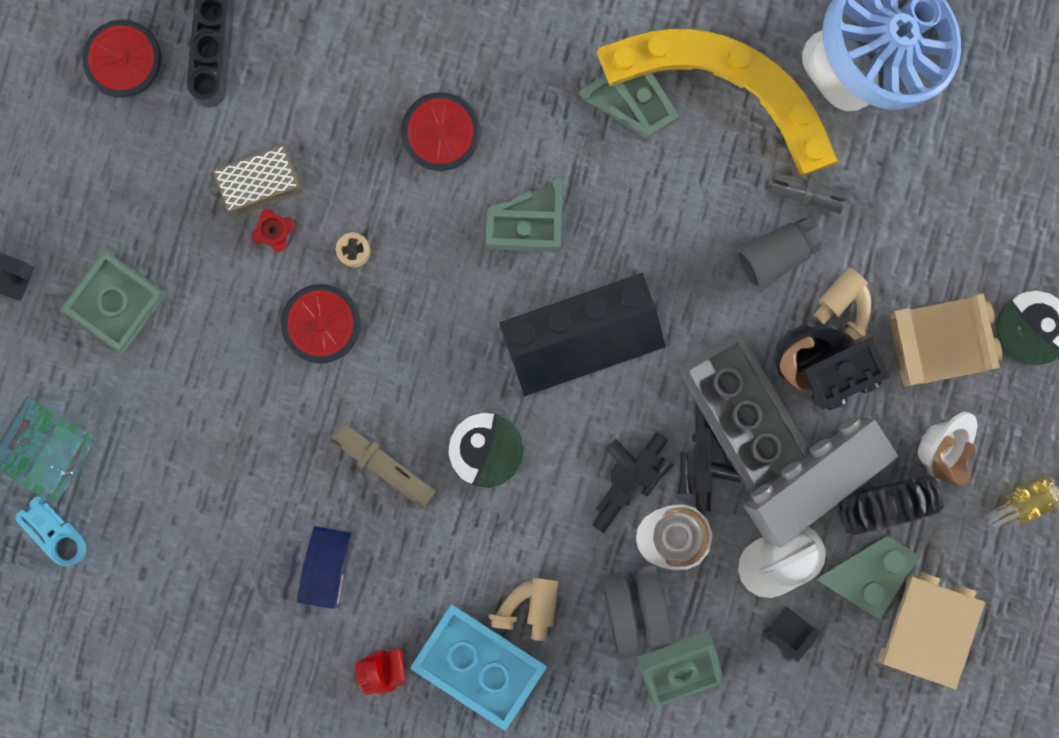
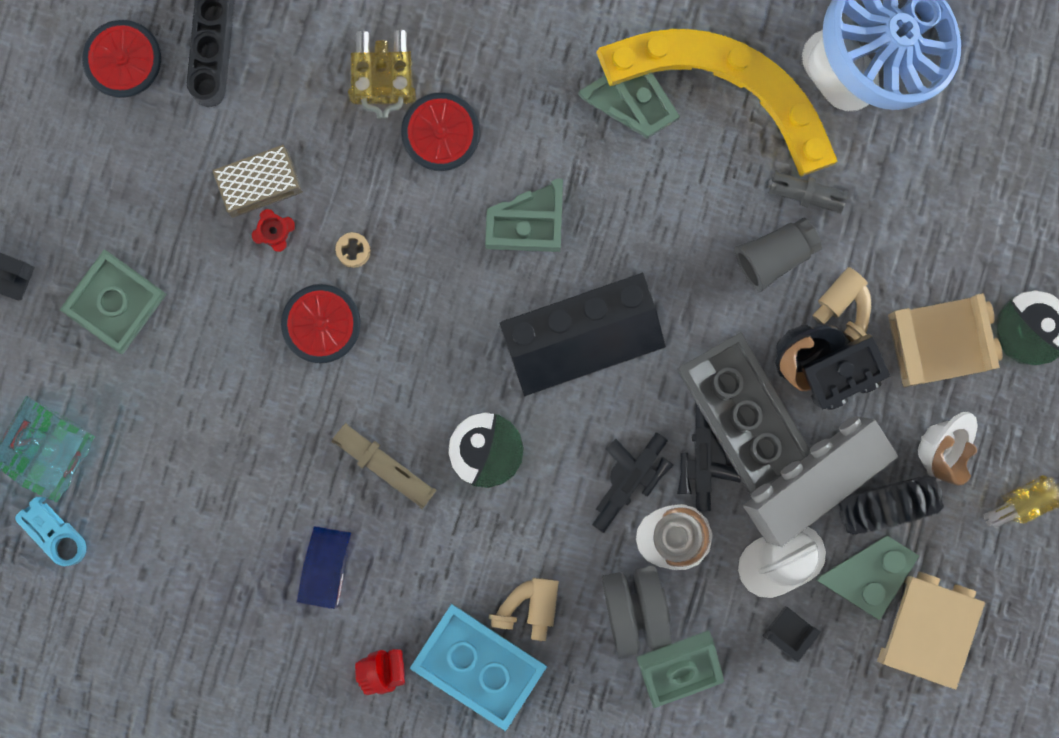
none -> clear yellow piece [348,30,417,119]

